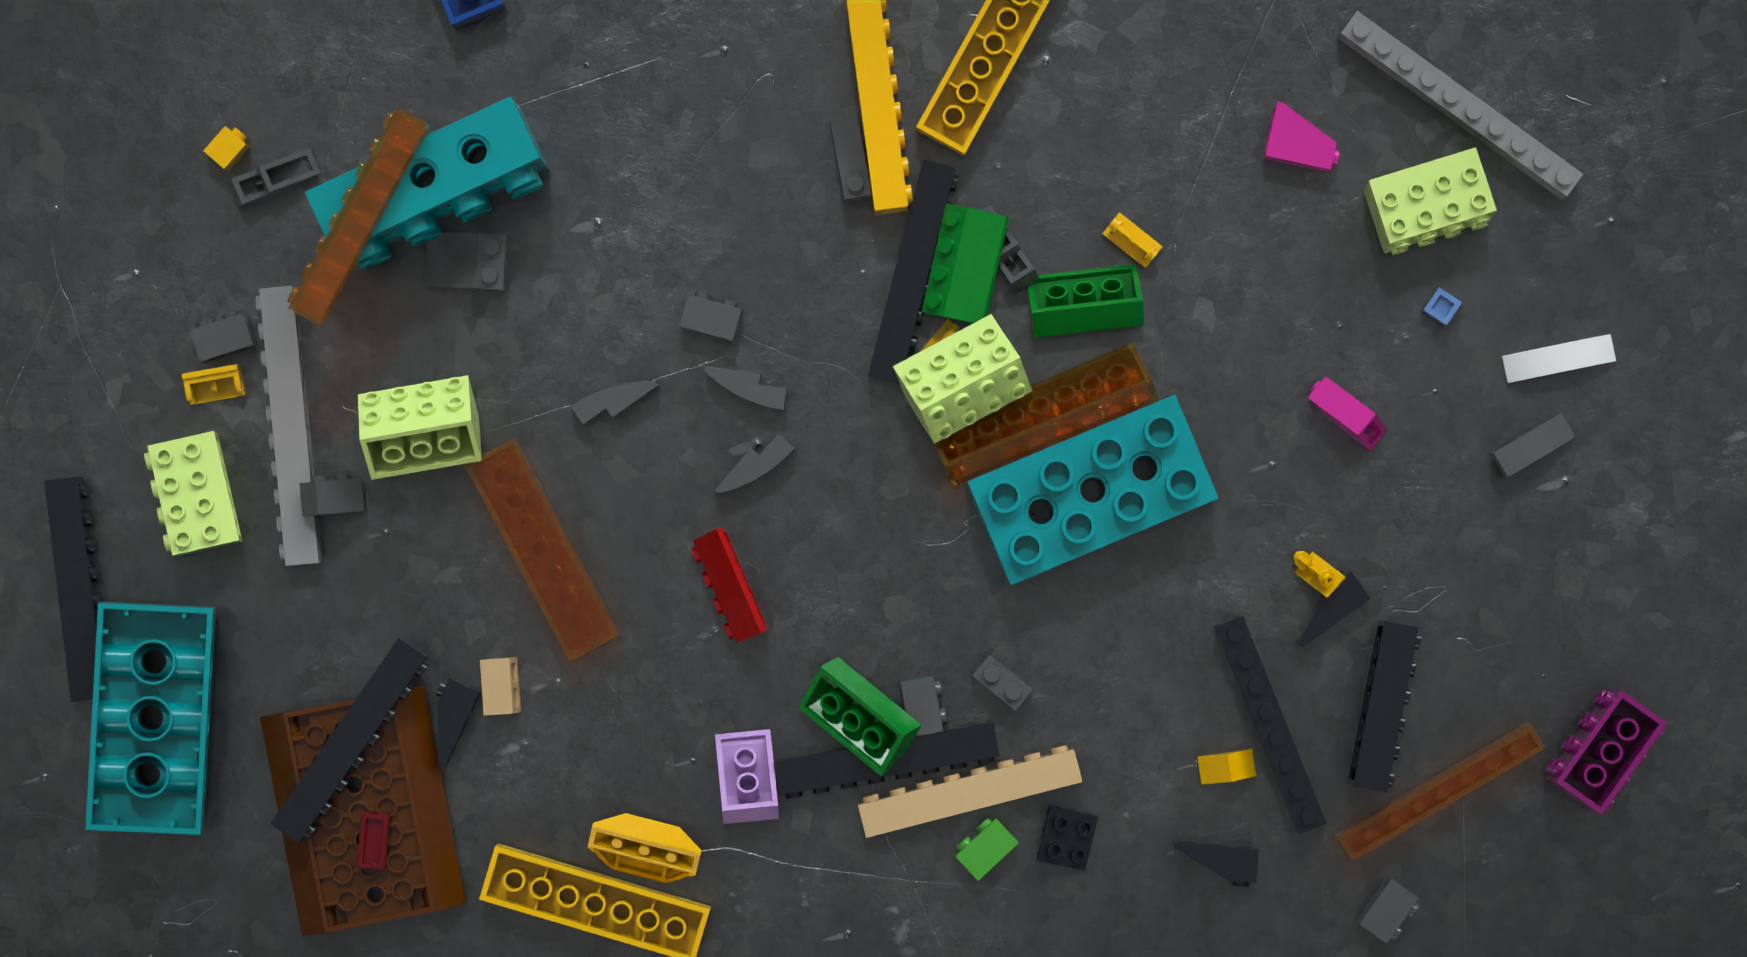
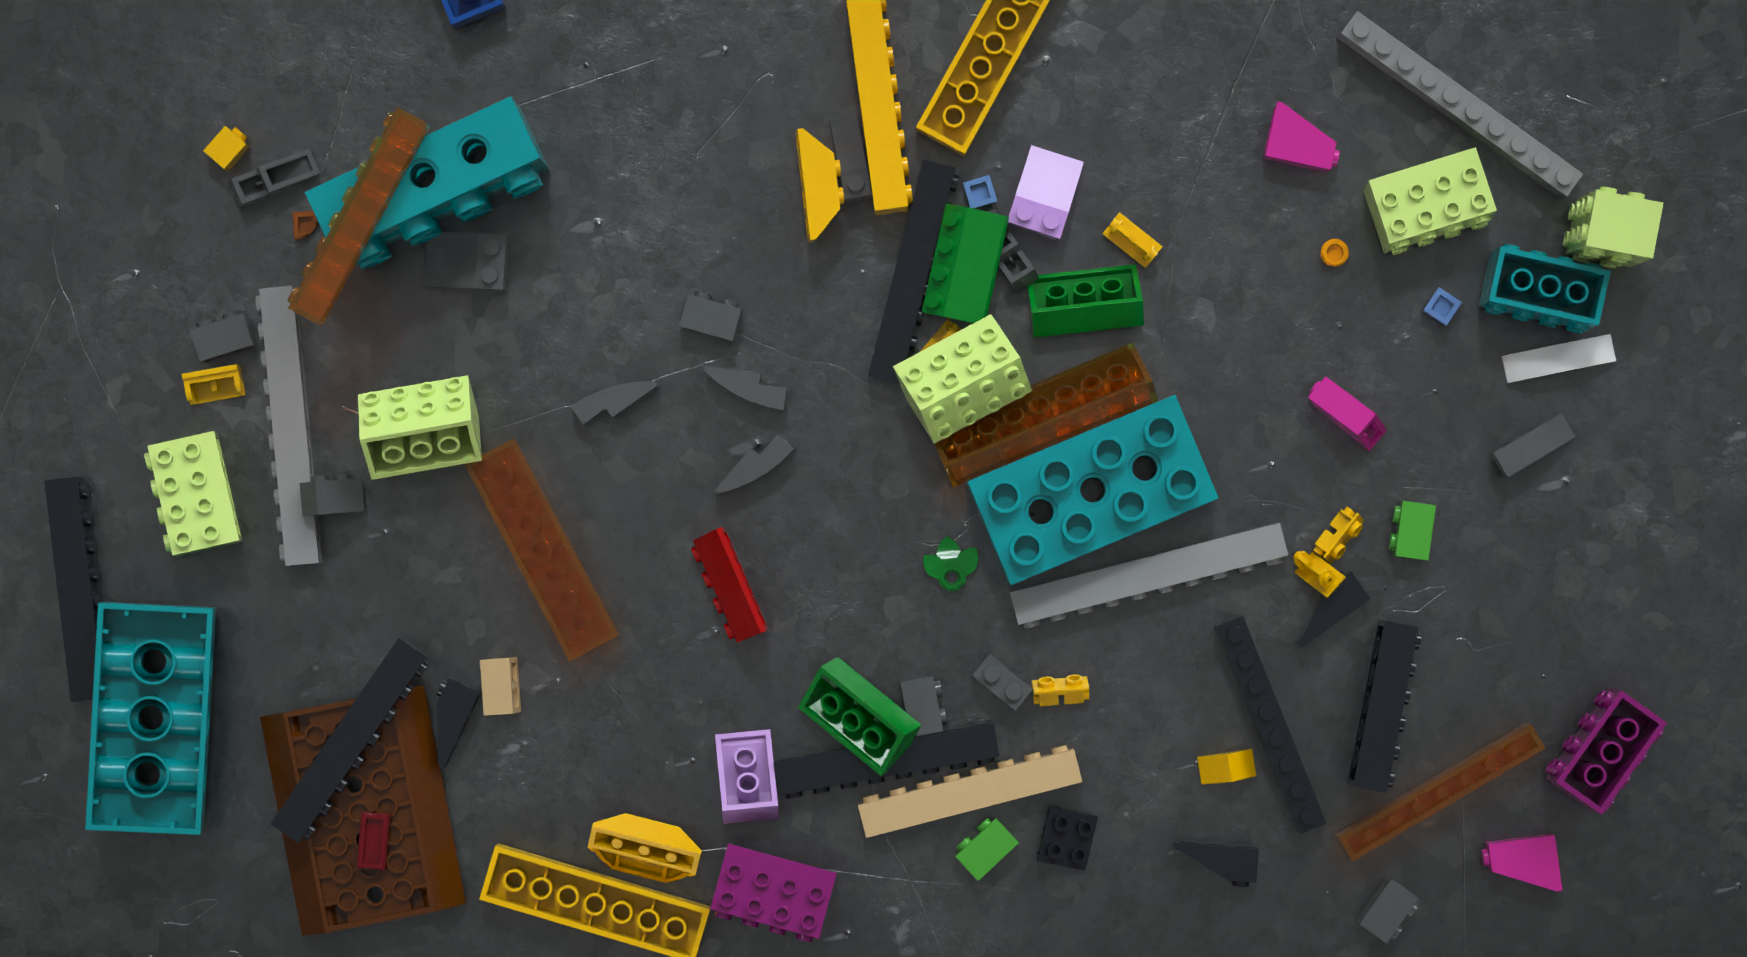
none -> dark orange tile [292,211,319,241]
none -> magenta brick [710,844,837,943]
none -> yellow wedge [795,128,844,243]
none -> green plate [923,536,978,592]
none -> medium blue plate [963,175,997,209]
none -> lavender slope [1008,145,1084,241]
none -> light grey brick [1009,523,1288,629]
none -> yellow hinge [1032,674,1089,707]
none -> yellow hinge [1313,506,1364,564]
none -> light orange tile [1320,239,1349,267]
none -> bright green brick [1388,501,1436,561]
none -> teal brick [1478,244,1611,334]
none -> dark pink slope [1481,833,1563,891]
none -> yellowish green brick [1563,186,1663,269]

